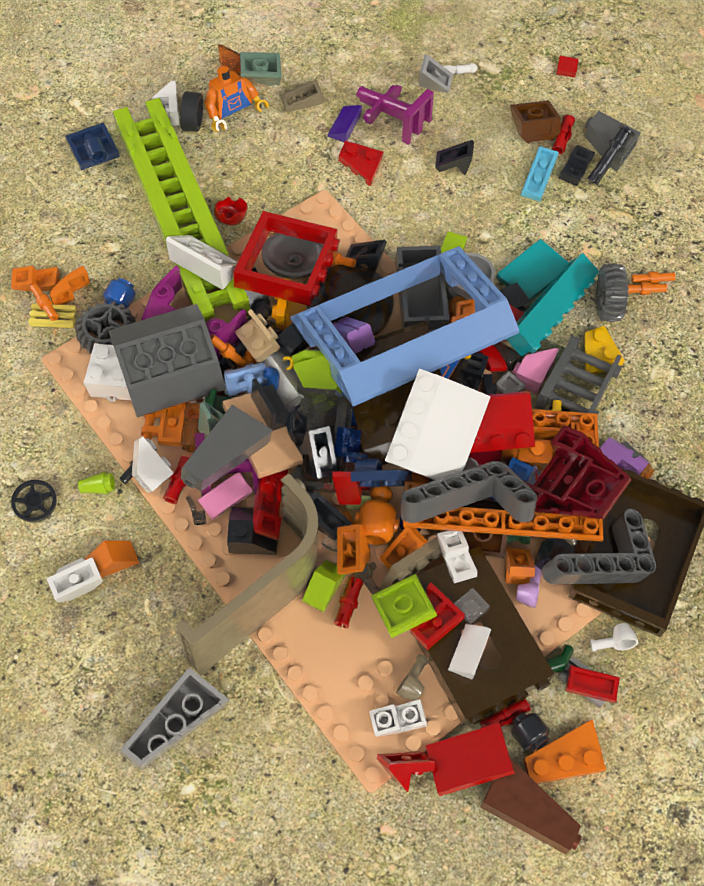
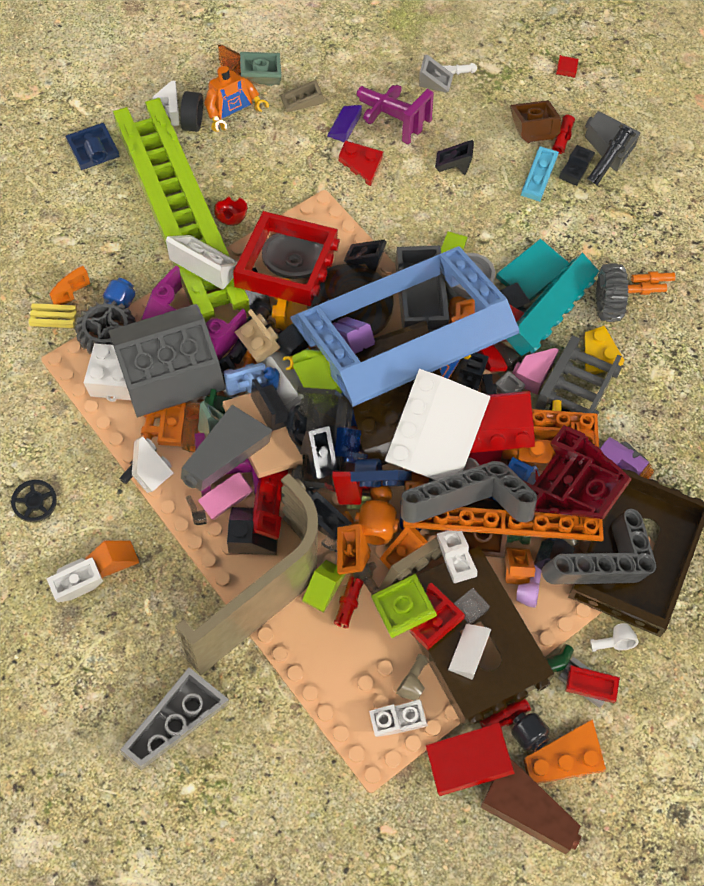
orange slope [11,266,60,291] -> none
orange bar [30,284,59,321] -> none
lime cone [78,471,115,494] -> none
red pin [163,456,189,504] -> none
orange bar [210,334,247,368] -> none
orange bar [332,252,356,268] -> none
red slope [377,751,435,792] -> none

